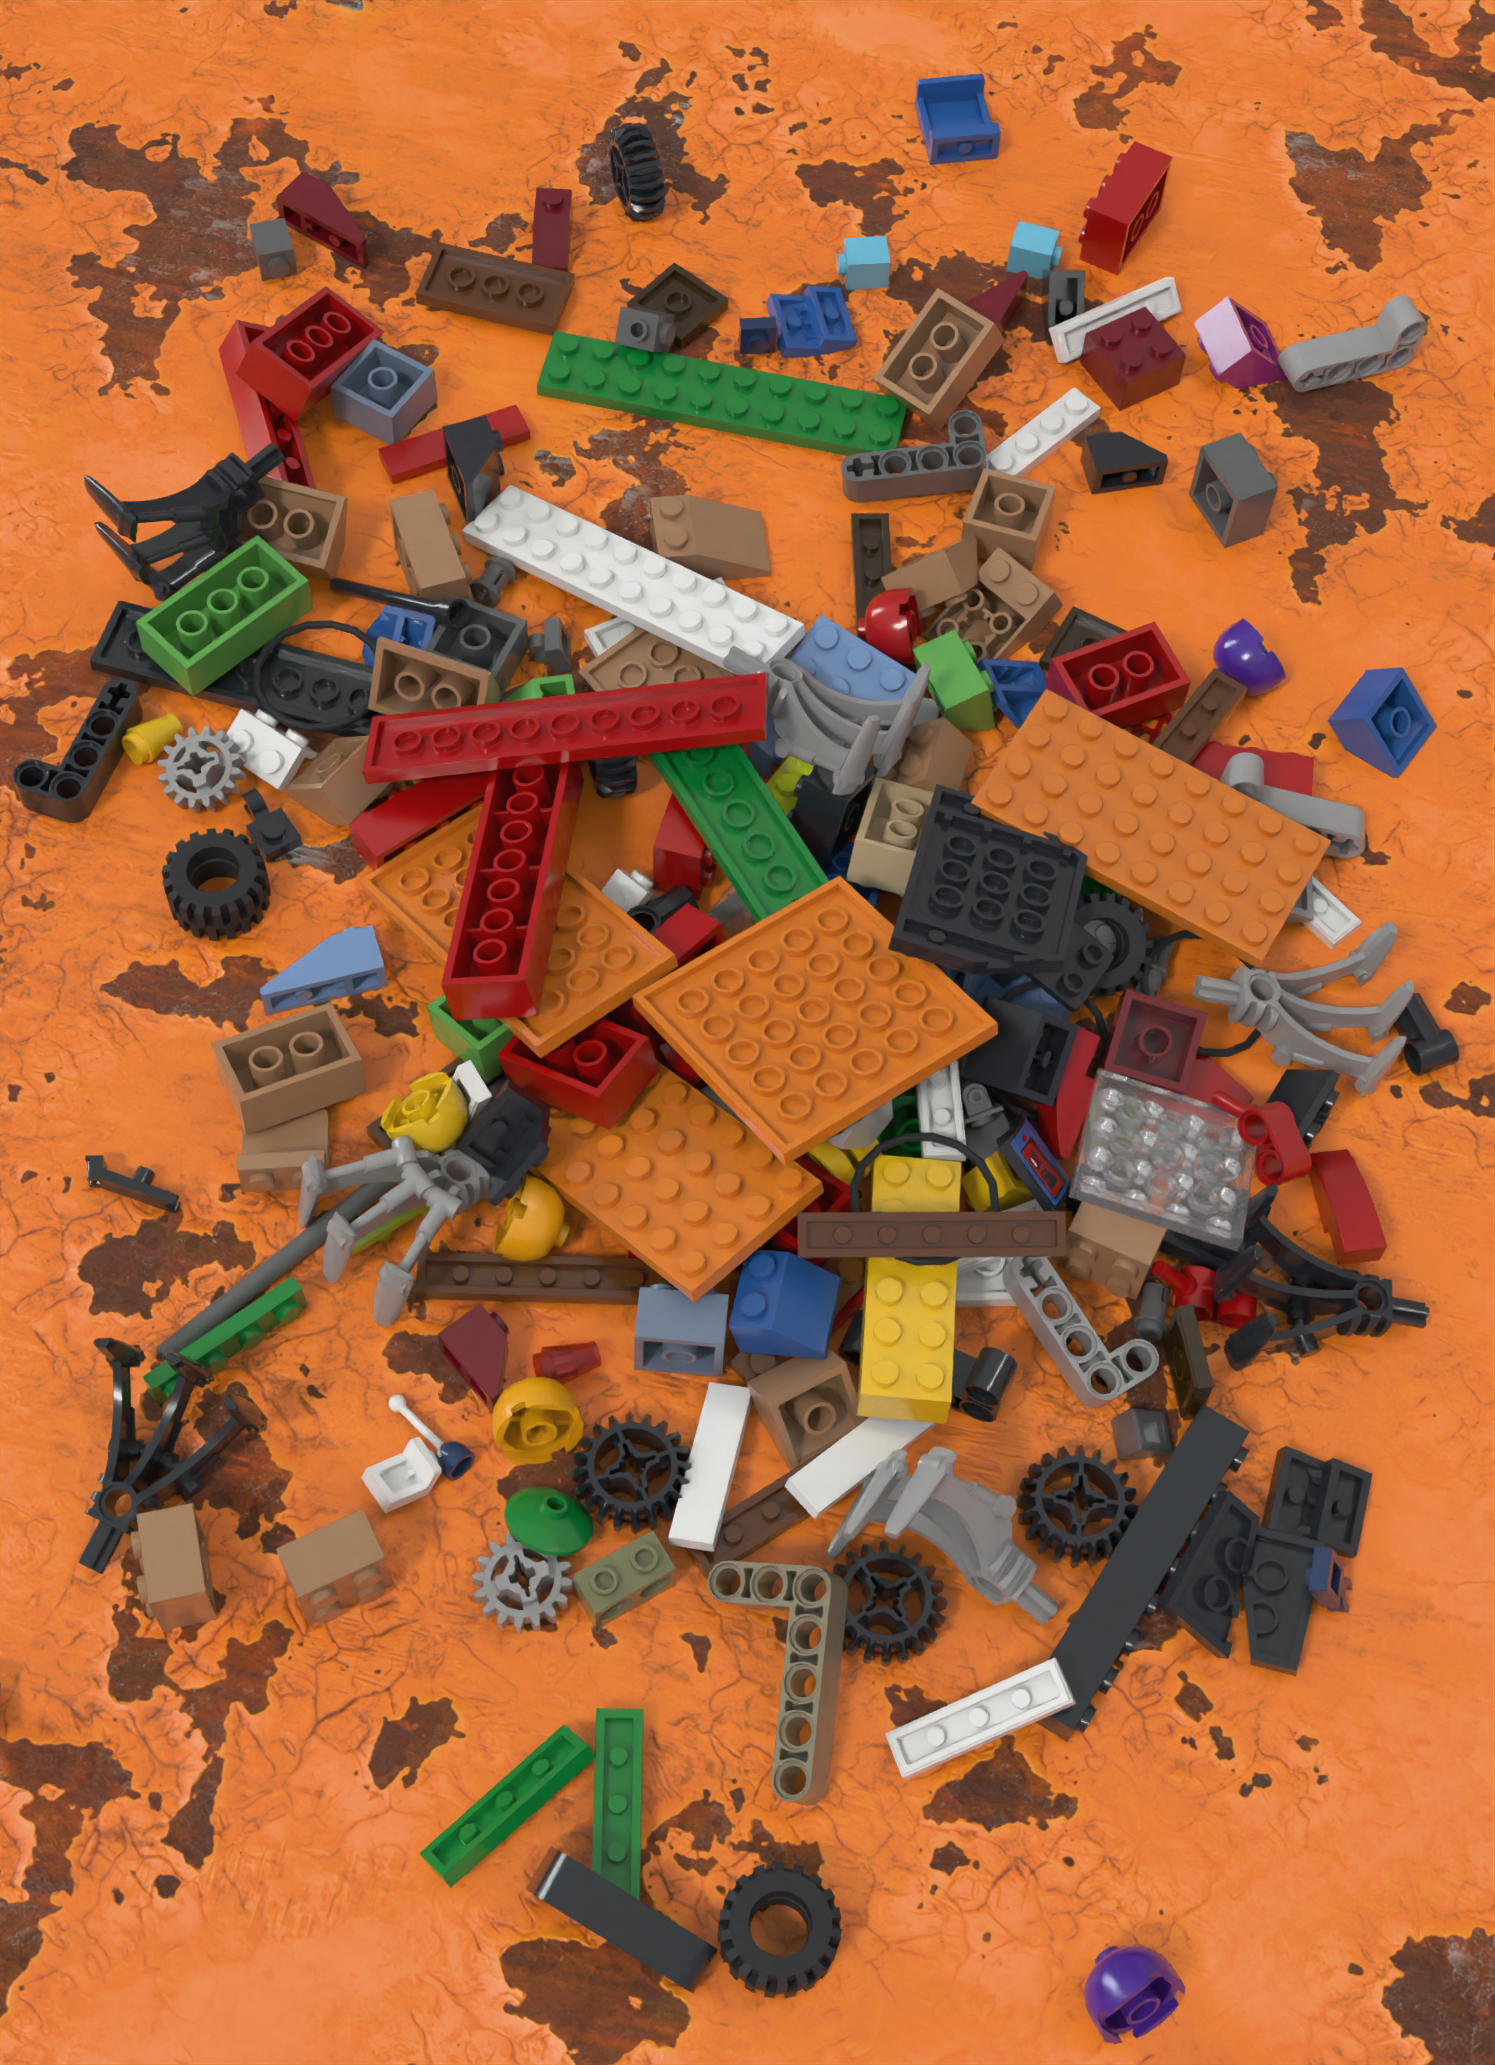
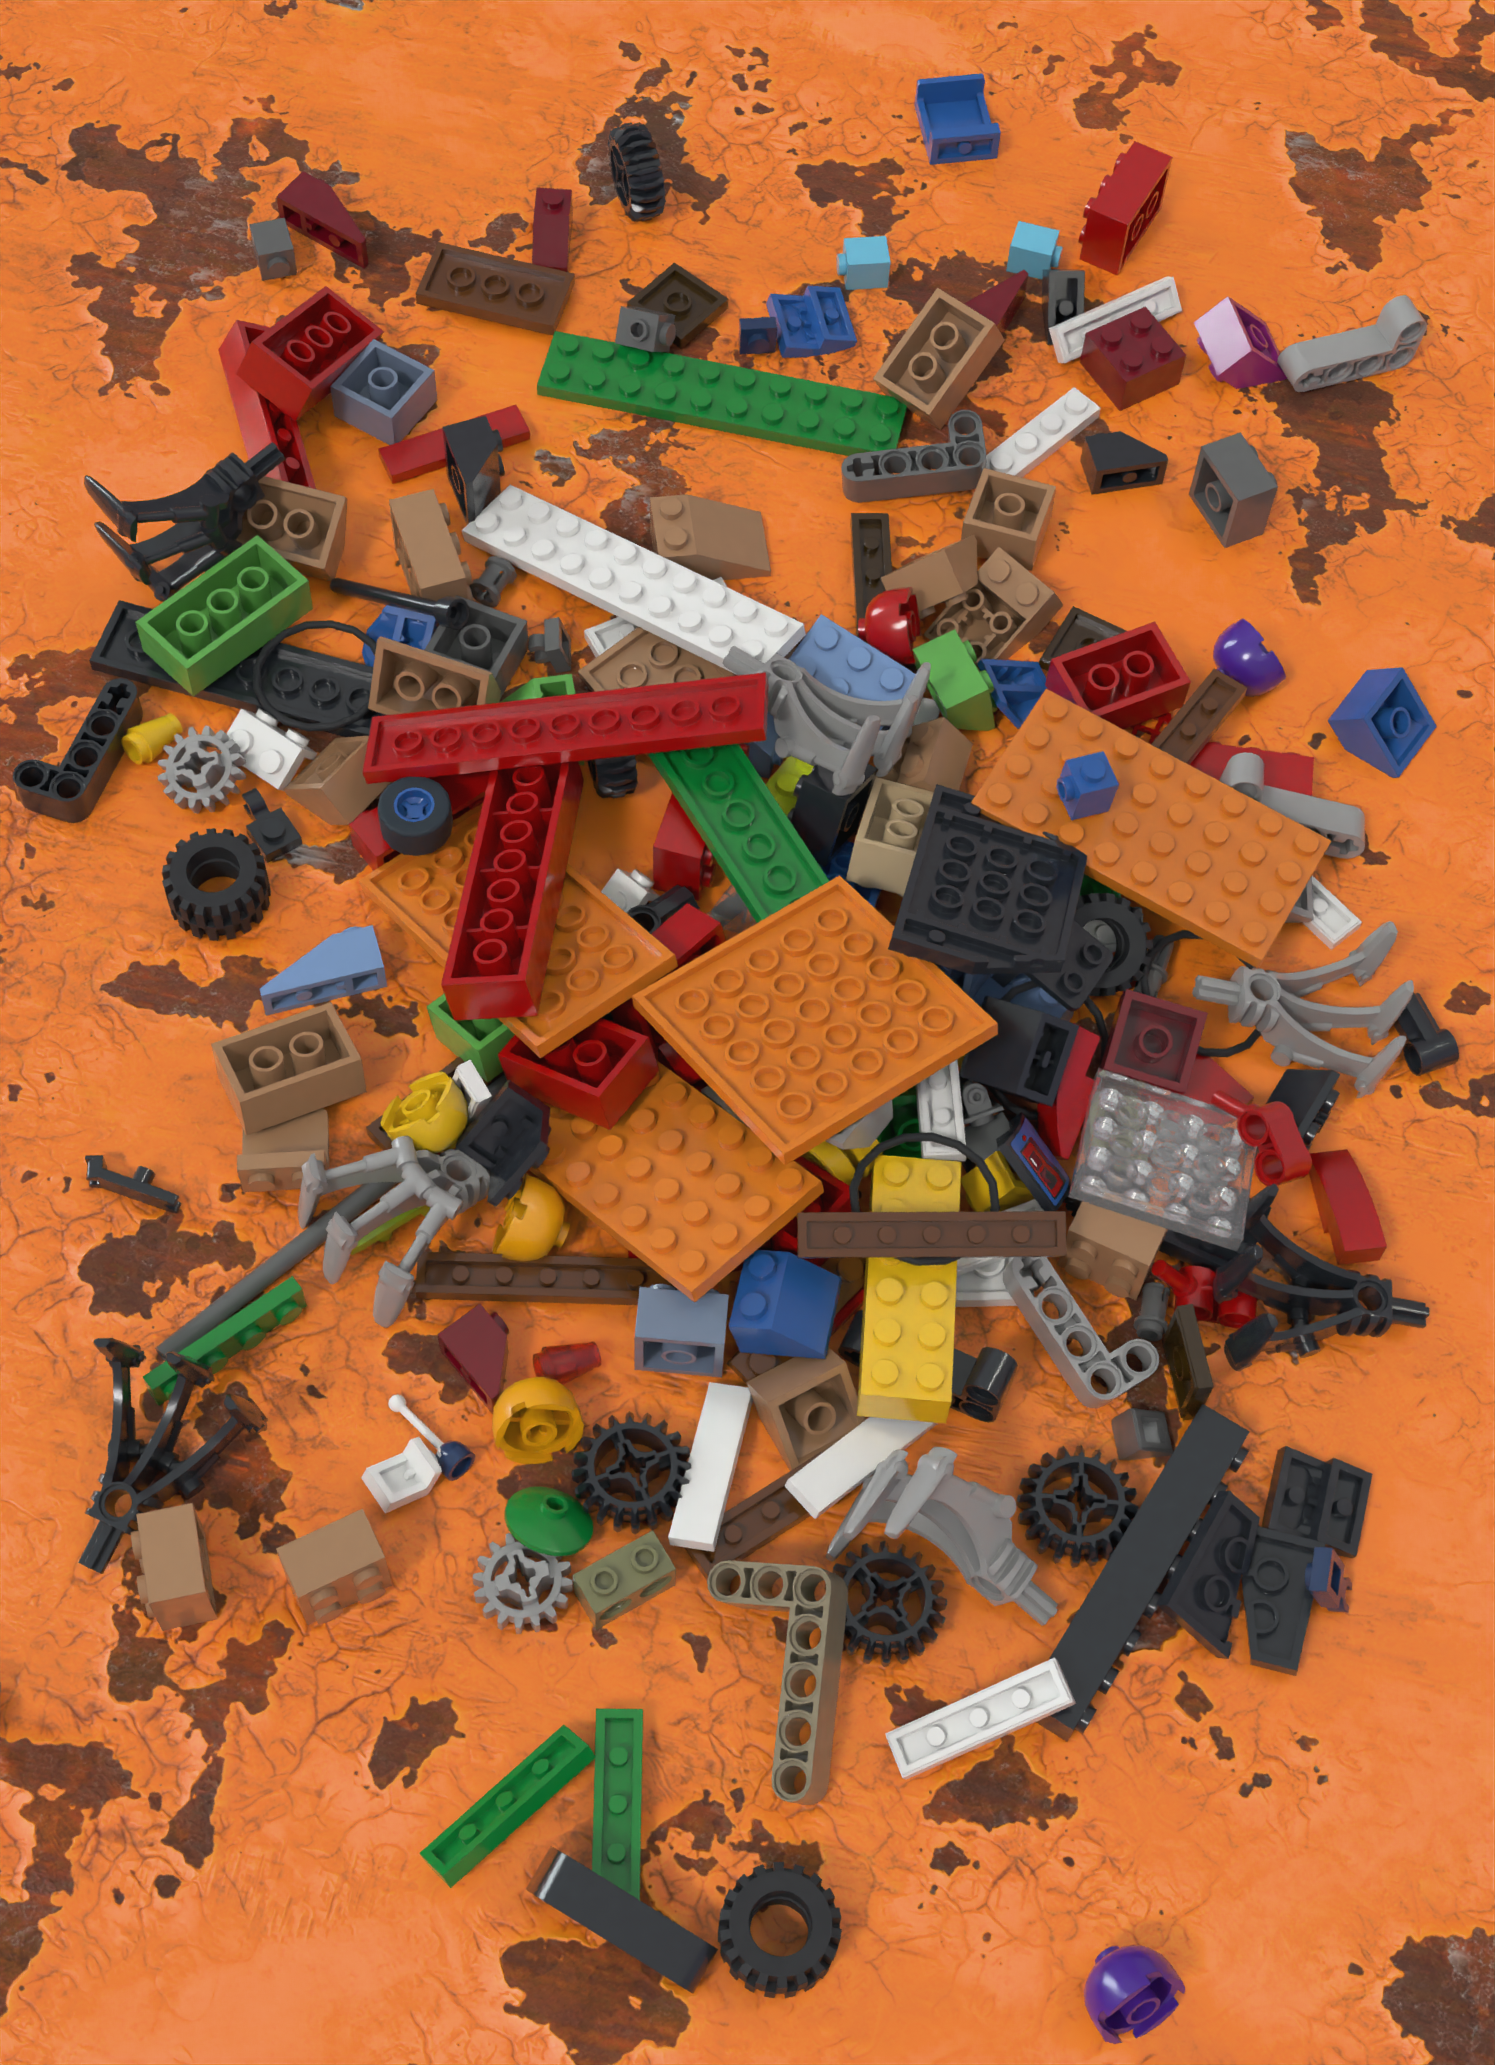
none -> black wheel [377,777,453,856]
none -> blue brick [1056,751,1119,820]

